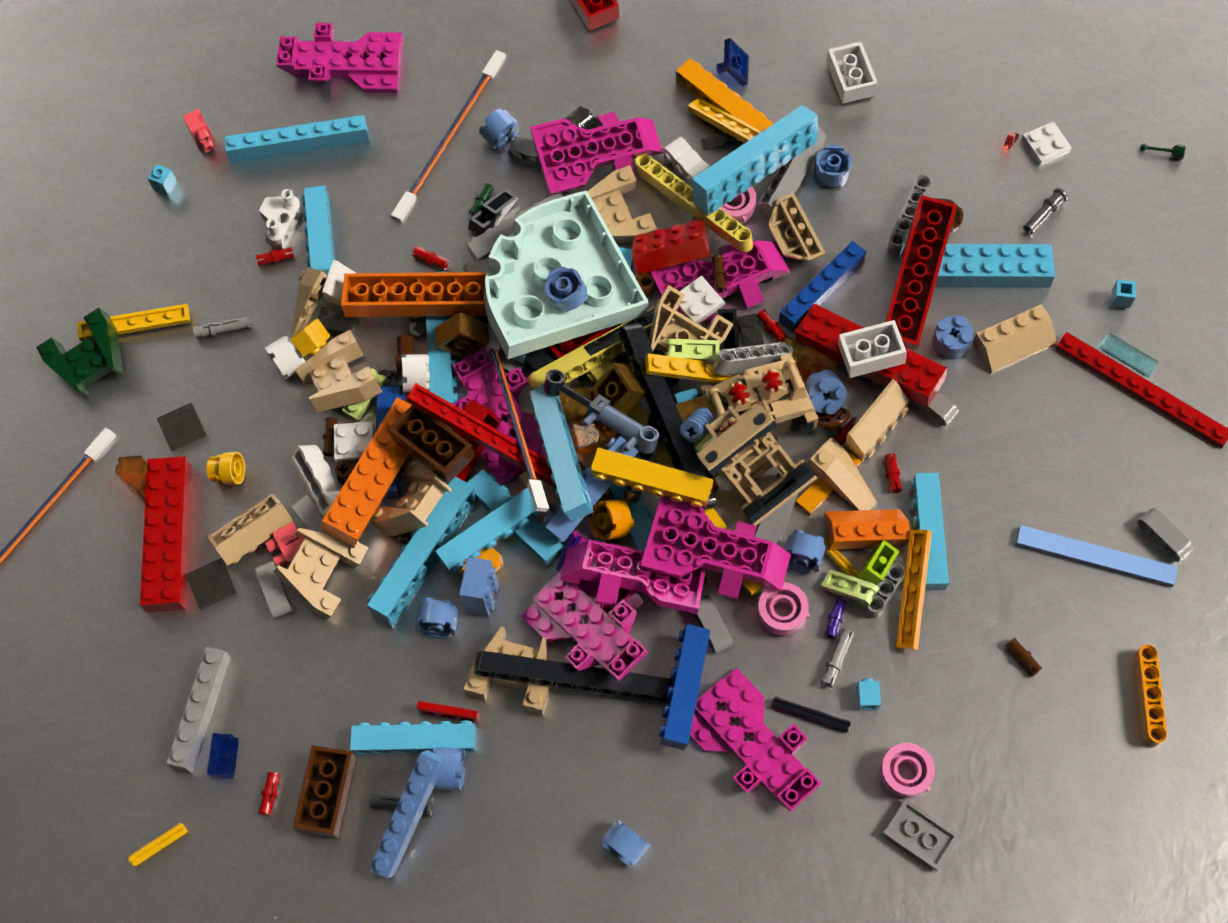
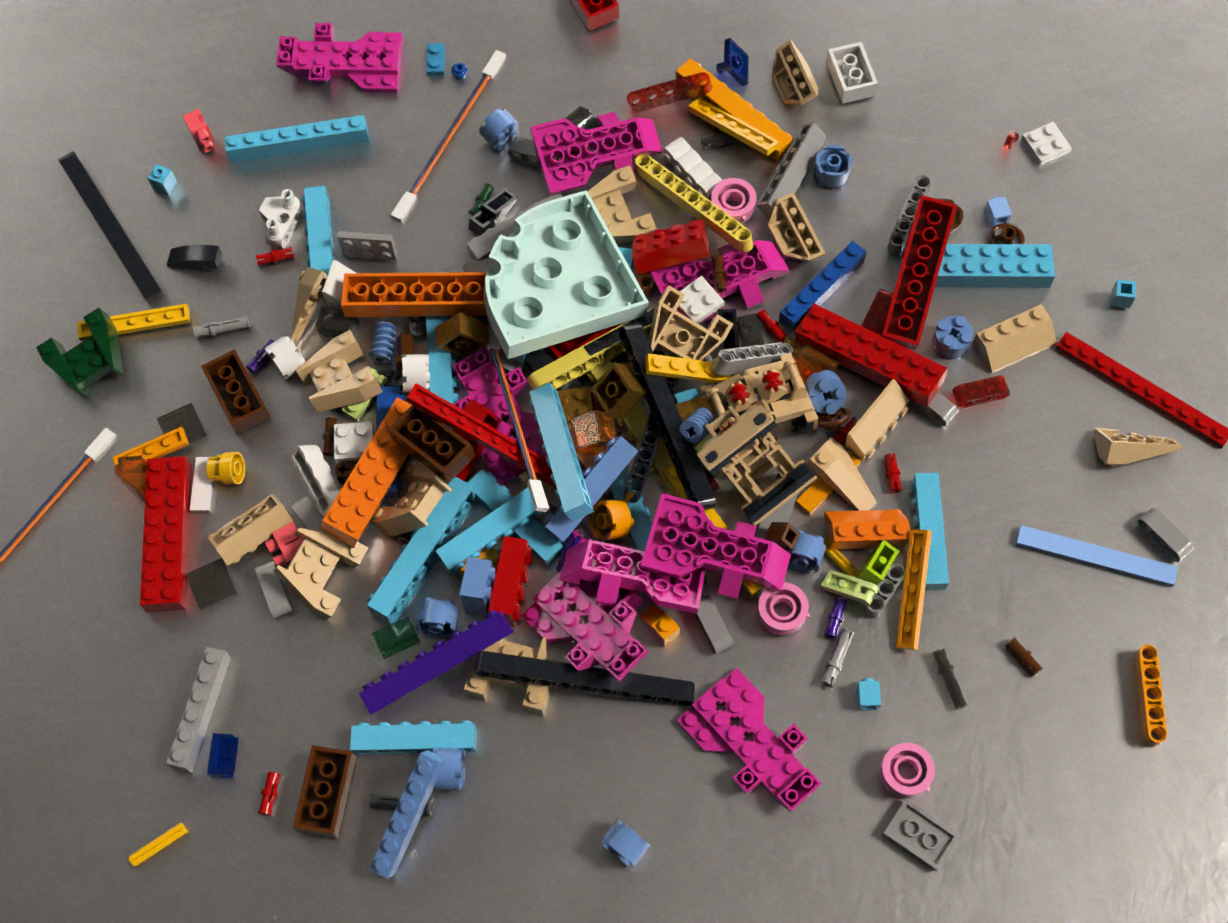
yellow brick [290,318,330,357] -> none
red pin [412,246,450,271] -> none
red tile [417,701,480,723] -> none
sand blue piece [543,369,659,454] -> none
medium blue brick [544,267,588,312] -> none
yellow brick [591,448,713,508] -> none
blue brick [658,624,710,751] -> none
yellowish green plate [666,339,719,361] -> none
medium azure brick [692,105,818,216] -> none
black axle [771,696,851,732] -> none
white brick [839,320,907,378] -> none
dark grey pin [1023,188,1068,234] -> none
clear light blue tile [1099,333,1159,378] -> none
dark green hinge [1140,144,1186,159] -> none
none -> black beam [58,151,162,301]
none -> light orange tile [112,427,189,476]
none -> black slope [167,245,222,270]
none -> white tile [190,457,214,513]
none -> reddish brown brick [201,349,271,434]
none -> dark purple pin [246,339,275,374]
none -> light grey plate [337,231,397,260]
none -> dark purple brick [359,610,514,715]
none -> medium blue piece [369,321,397,364]
none -> clear green hinge [372,616,420,659]
none -> dark azure plate [426,43,445,76]
none -> blue plate [451,63,468,79]
none -> red brick [488,536,533,627]
none -> clear red beam [627,72,713,112]
none -> light orange slope [639,605,680,647]
none -> reddish brown brick [764,522,800,550]
none -> tan wedge [771,40,819,105]
none -> clear red beam [861,288,892,334]
none -> clear smoke pin [932,648,968,710]
none -> clear red beam [952,376,1011,409]
none -> light blue brick [984,196,1012,228]
none -> reddish brown piece [988,223,1025,244]
none -> tan wedge [1094,428,1182,466]

